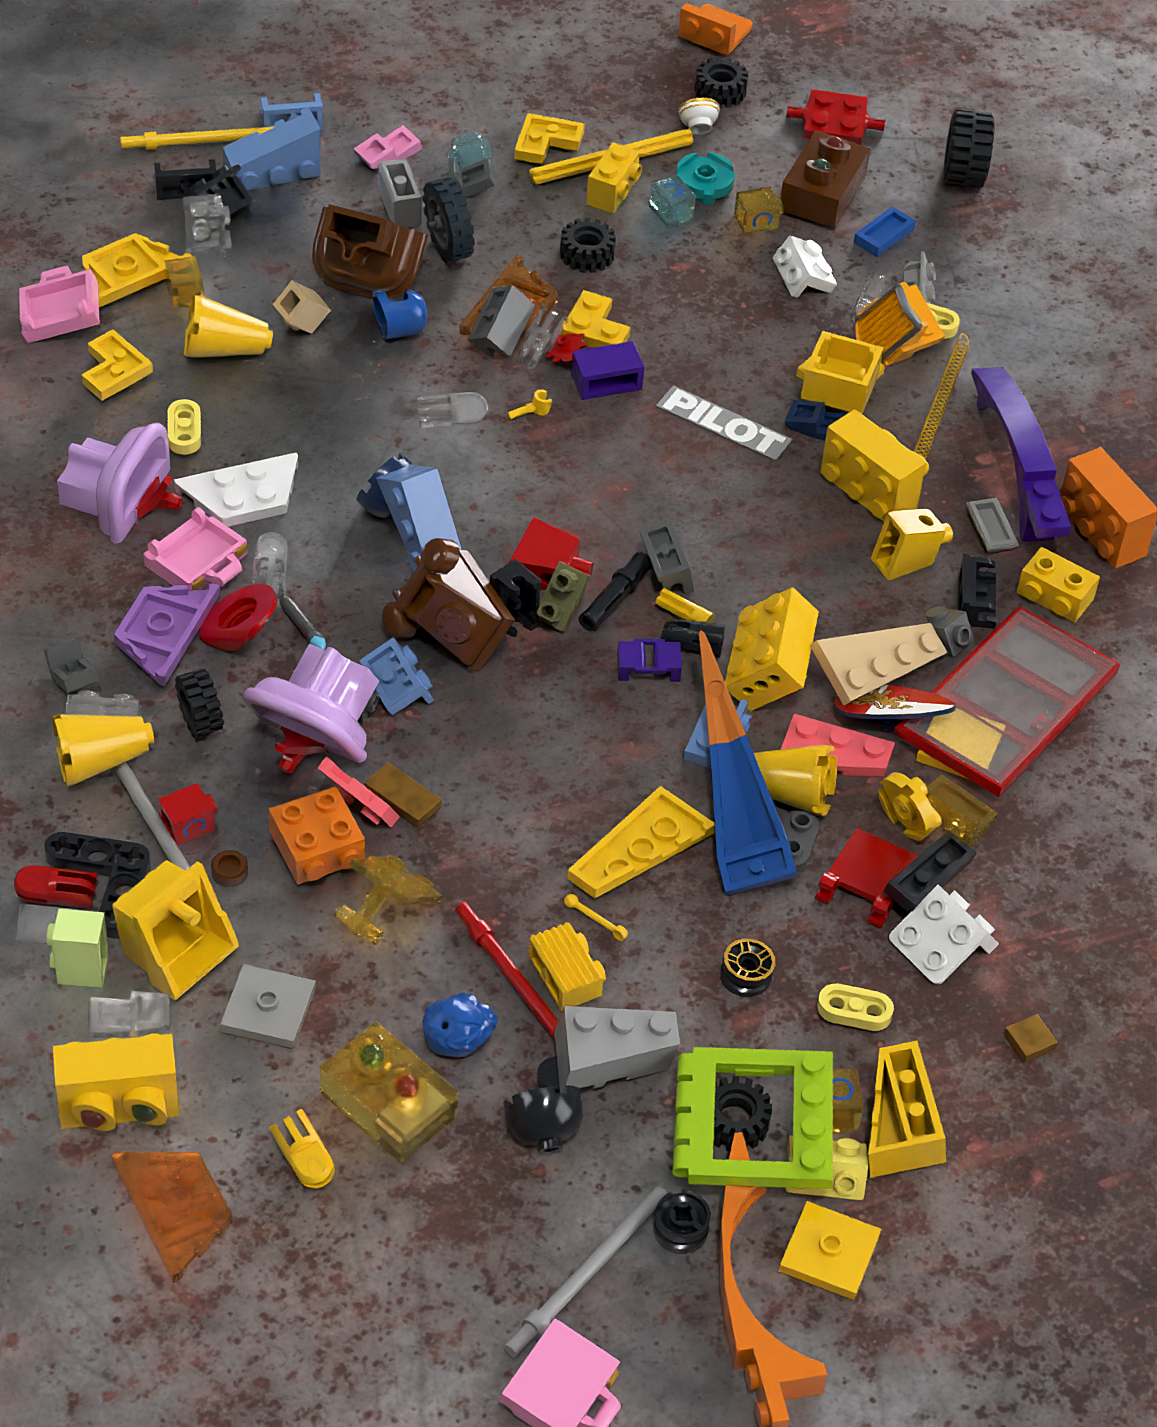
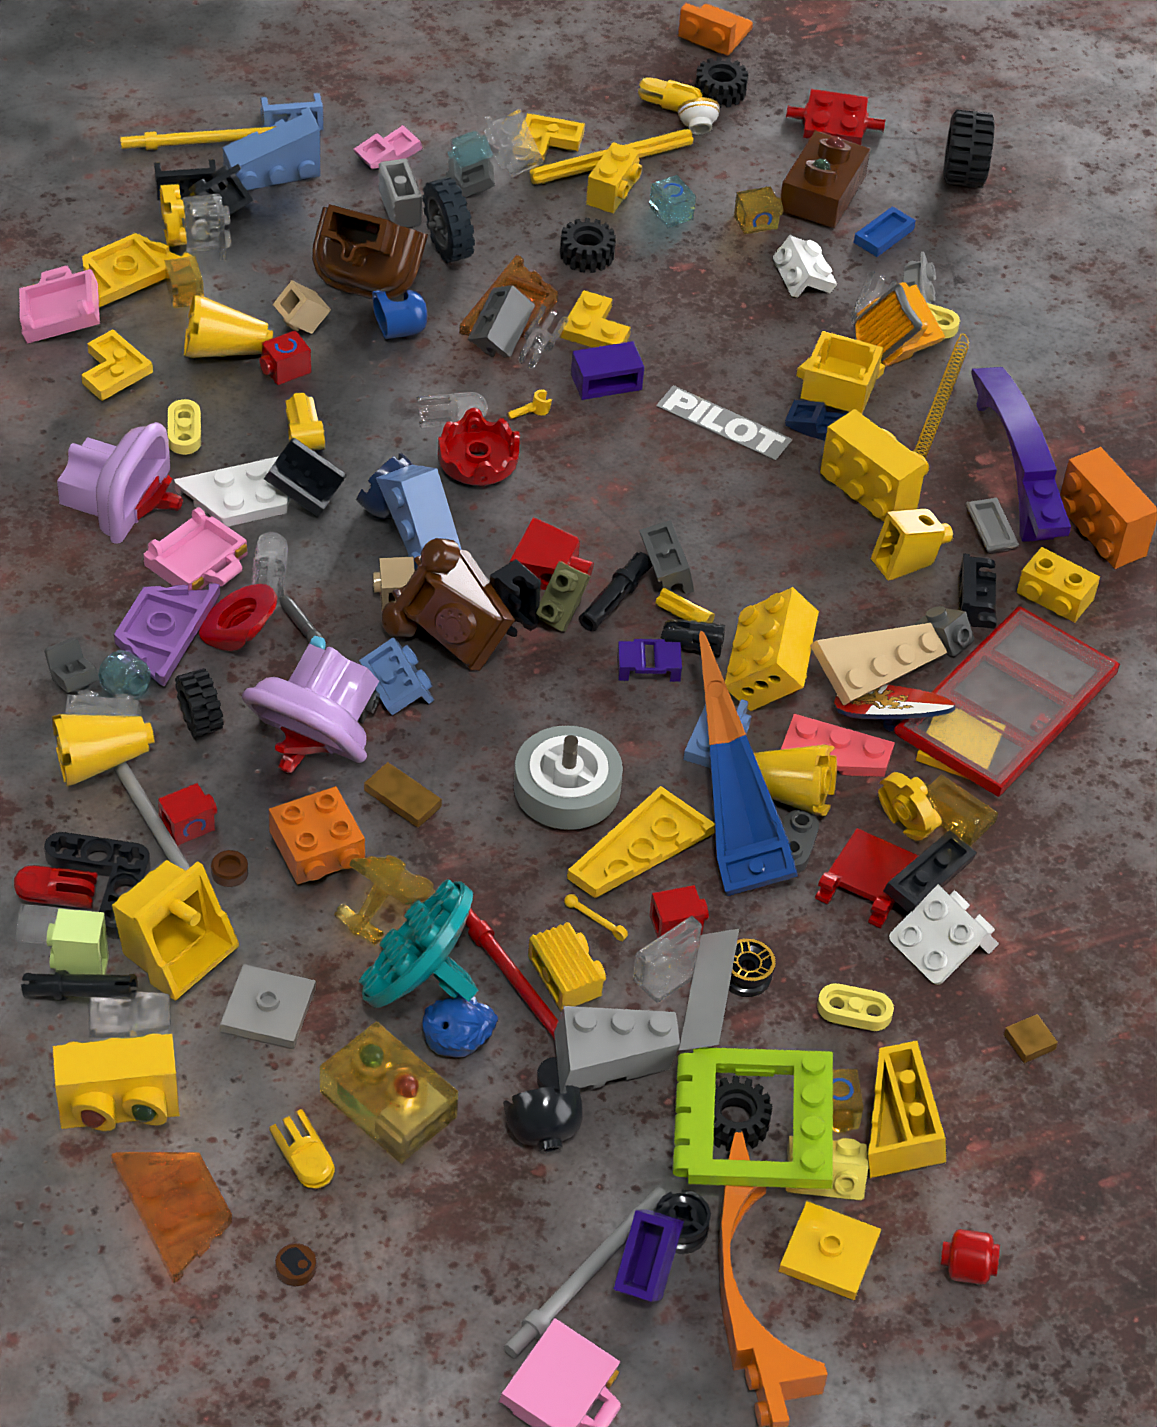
coral wing [317,757,400,828] -> none
red piece [543,333,587,363] -> none
teal plate [675,152,735,204] -> none
none -> black pin [21,970,138,1001]
none -> clear light blue head [98,650,151,701]
none -> yellow plate [160,184,187,247]
none -> red brick [259,330,311,385]
none -> black bracket [264,438,346,517]
none -> reddish brown tile [275,1244,316,1286]
none -> yellow piece [286,393,325,451]
none -> teal bracket [359,879,479,1008]
none -> tan brick [373,557,415,611]
none -> red plate [438,408,520,486]
none -> clear bracket [483,109,544,178]
none -> wheel [514,726,623,830]
none -> dark purple piece [613,1209,684,1302]
none -> clear bracket [633,916,702,1003]
none -> yellow arm [638,78,702,112]
none -> red brick [649,885,709,944]
none -> light grey sticker [679,929,739,1051]
none -> red head [941,1229,1000,1285]

